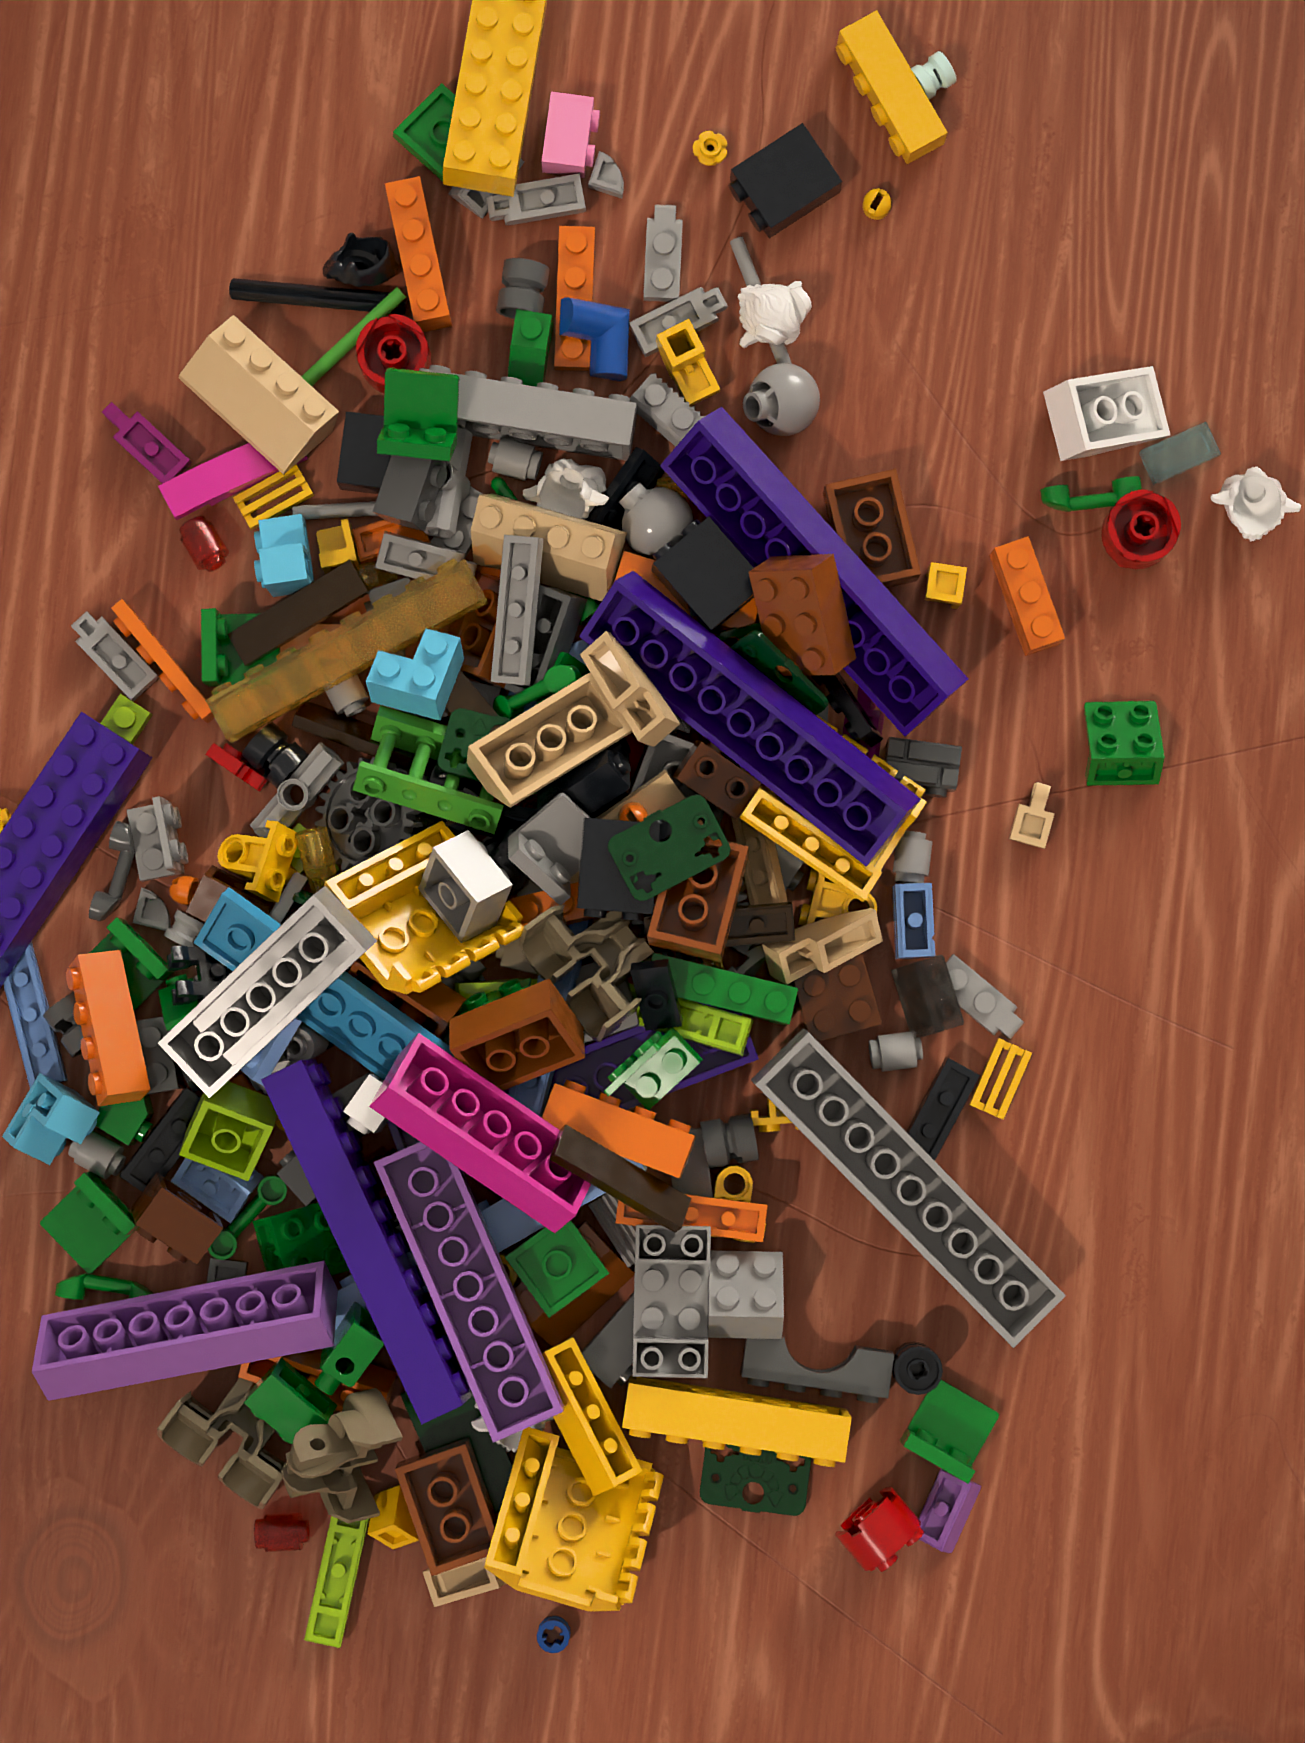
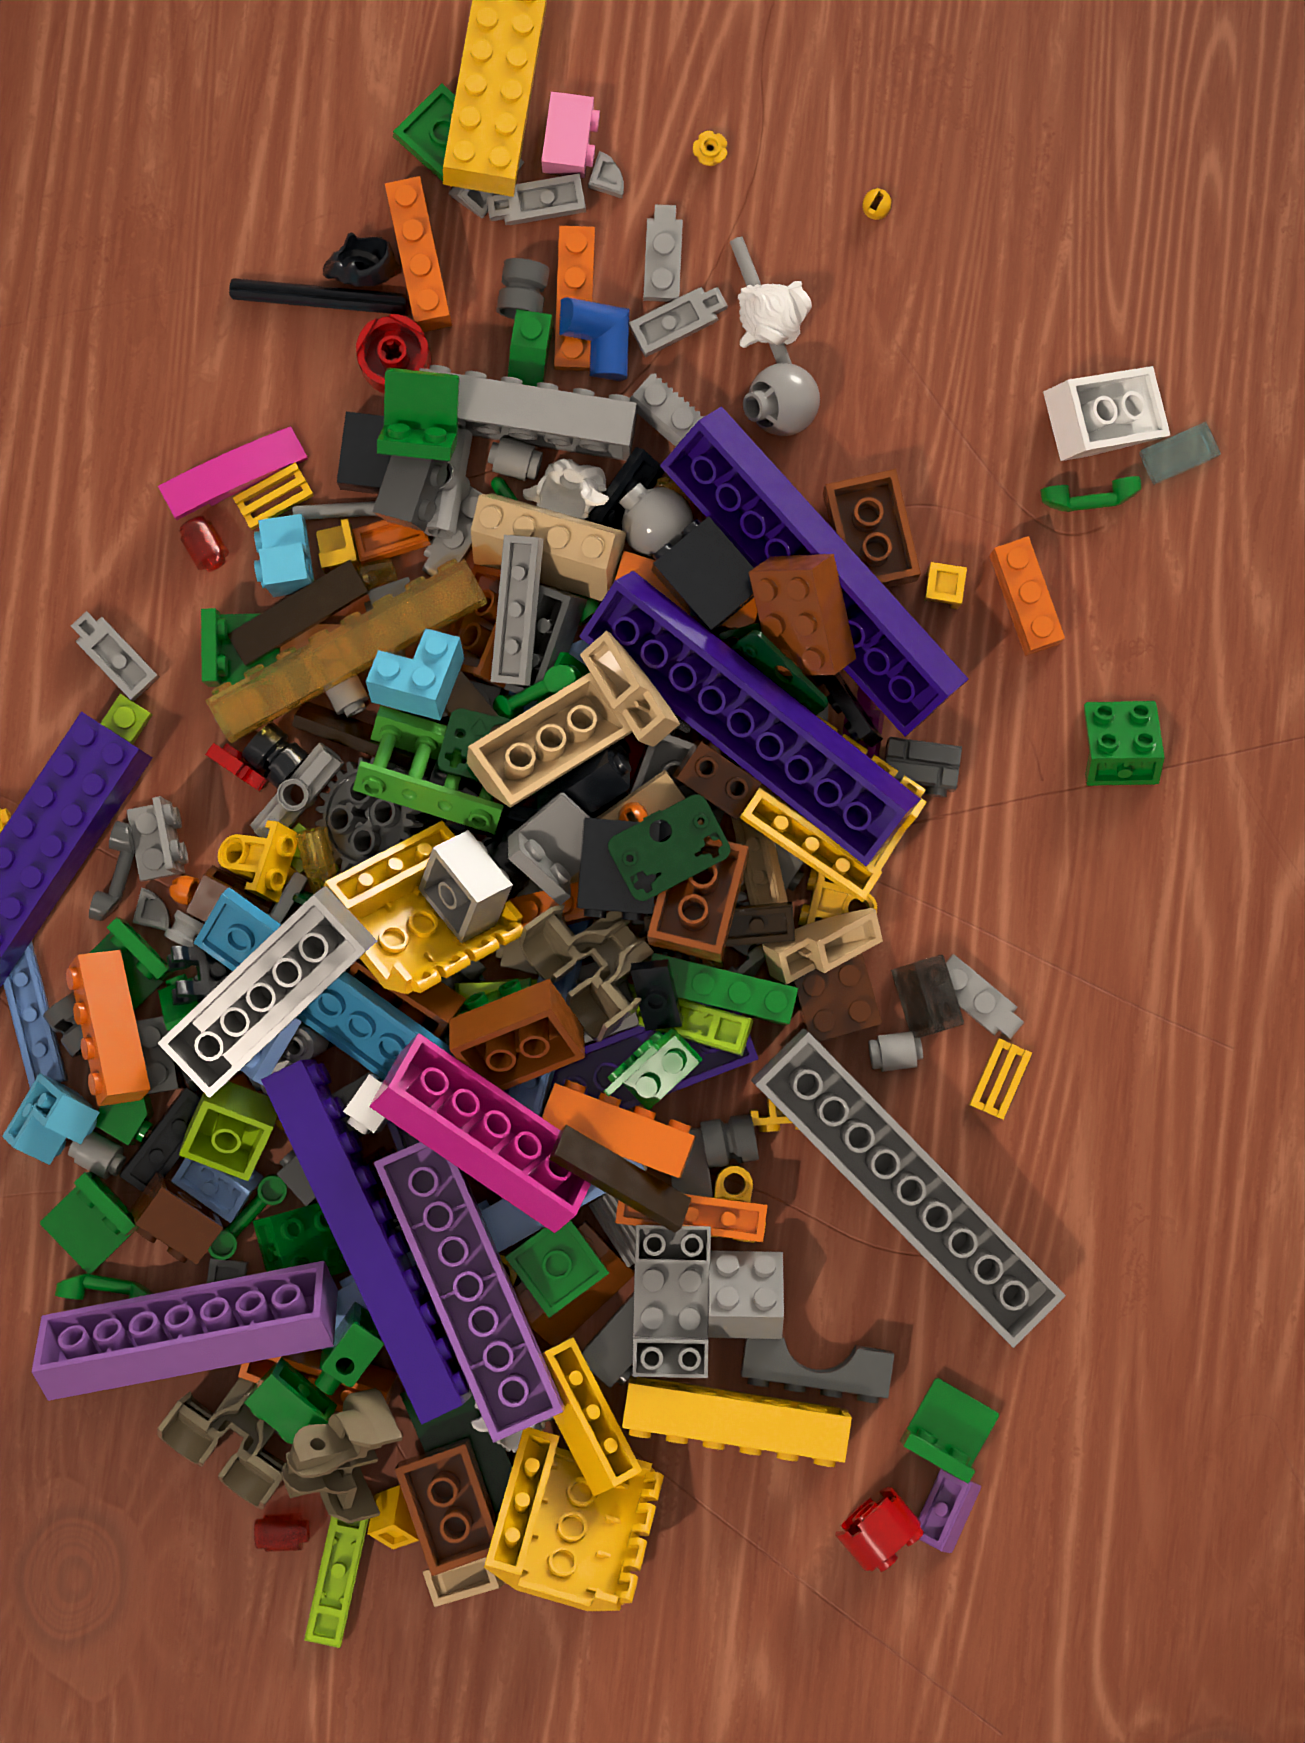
magenta plate [102,402,192,484] -> none
orange plate [111,599,219,723] -> none
tan slope [179,315,339,475] -> none
bright green bar [301,287,407,386] -> none
light grey hinge [375,531,477,589] -> none
blue bush [537,1616,571,1653] -> none
yellow brick [656,319,720,407] -> none
dark green axle [699,1444,811,1516] -> none
black brick [728,123,843,239] -> none
yellow brick [836,10,948,164] -> none
light grey brick [892,831,933,884] -> none
medium blue brick [892,883,935,959] -> none
black wheel [892,1341,943,1395] -> none
black plate [906,1057,980,1161] -> none
light aqua wheel [911,51,957,99] -> none
tan plate [1008,782,1055,849] -> none
red brick [1101,489,1181,569] -> none
white hair [1210,467,1301,542] -> none

